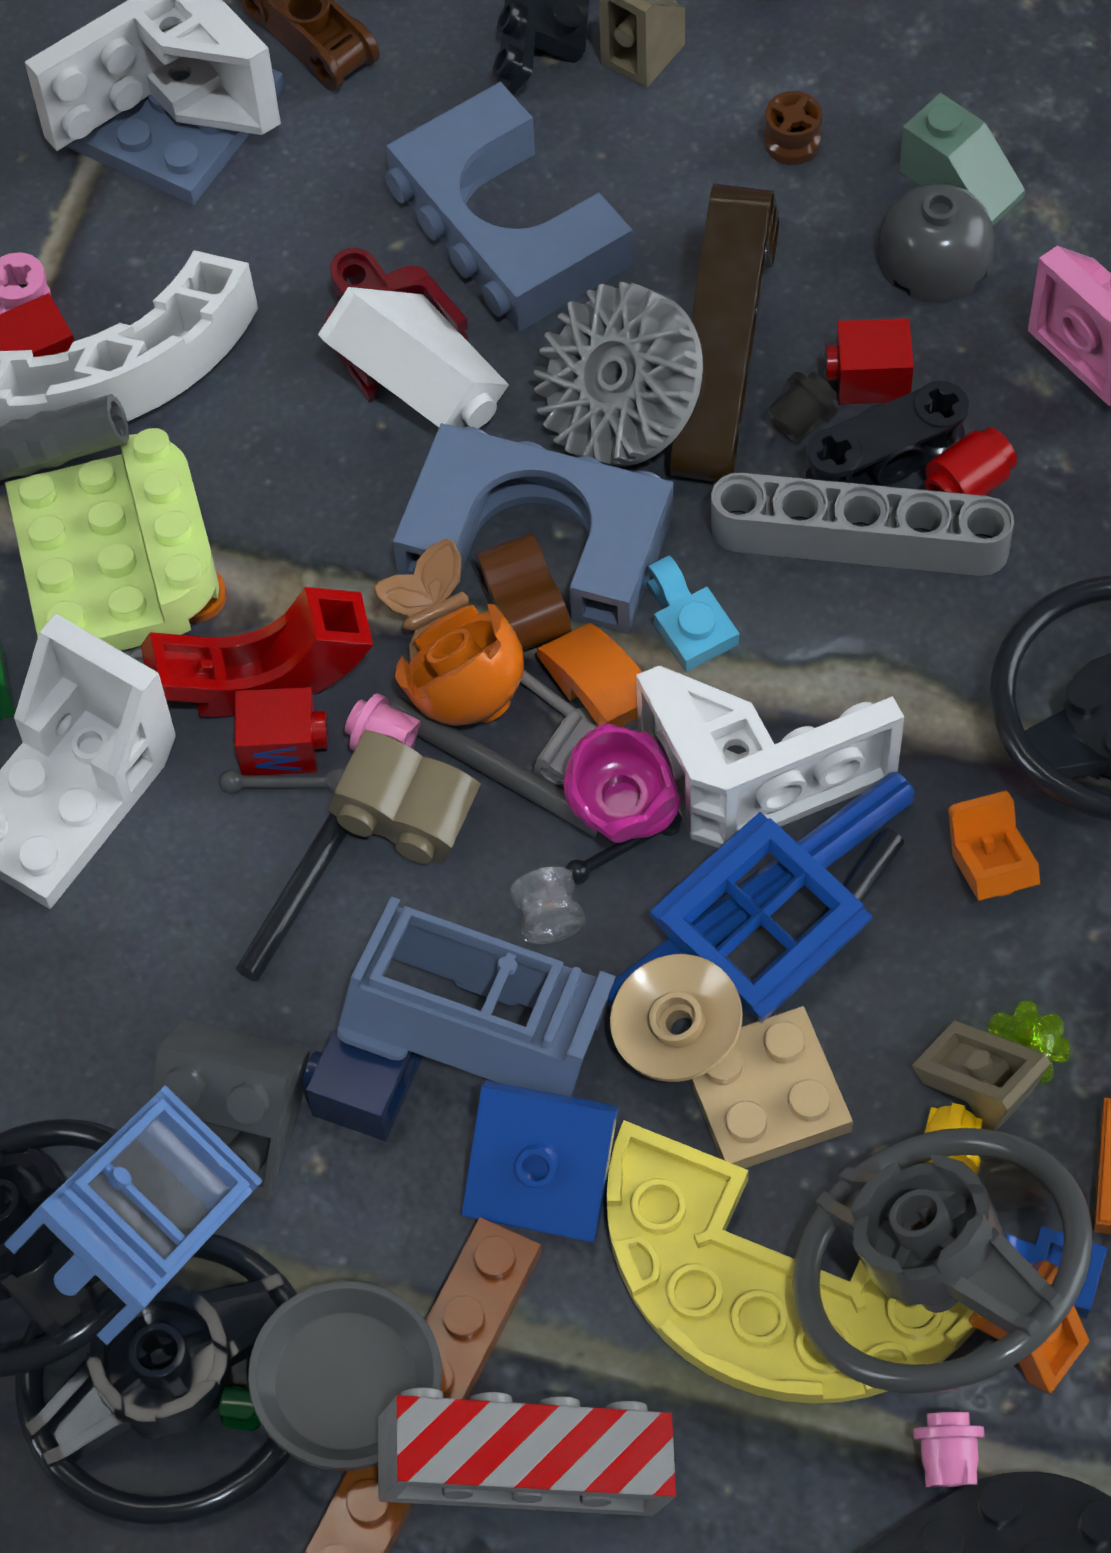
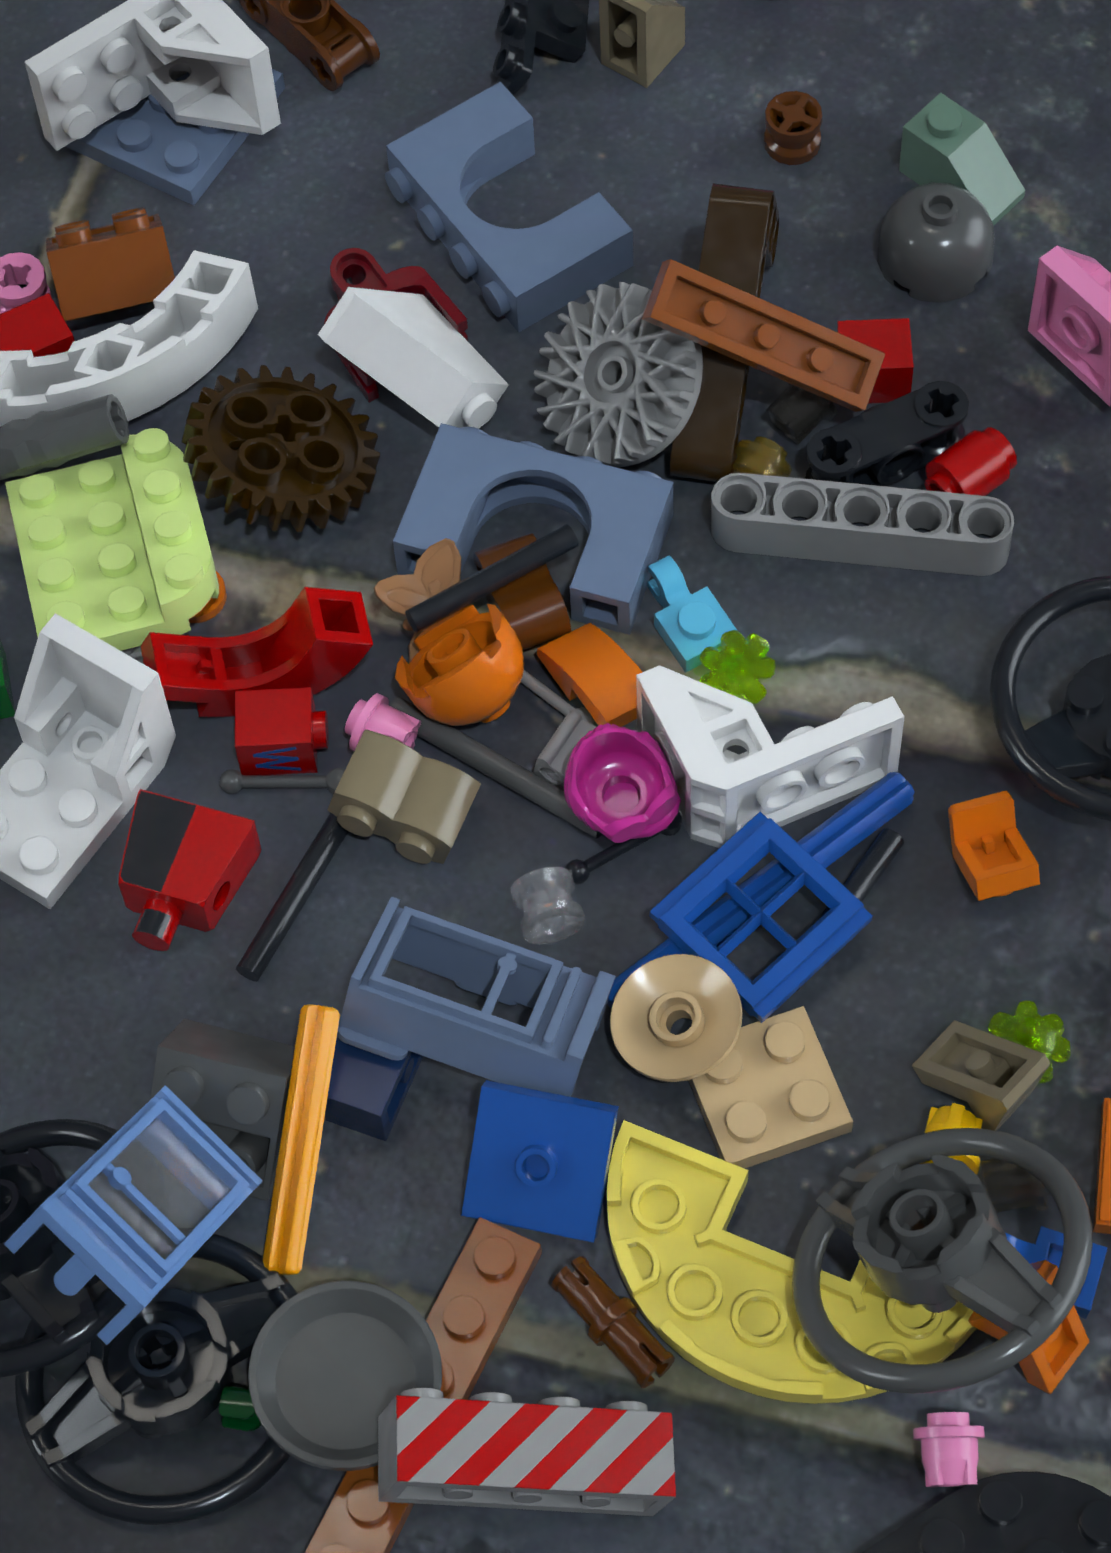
none -> dark orange slope [46,207,175,321]
none -> red torso [118,789,262,951]
none -> dark brown gear [181,365,380,532]
none -> light orange axle [263,1004,340,1275]
none -> black bar [405,524,579,633]
none -> reddish brown pin [551,1256,675,1388]
none -> dark orange plate [642,259,885,412]
none -> clear neon green plant [699,630,776,704]
none -> clear yellow plate [733,436,792,477]

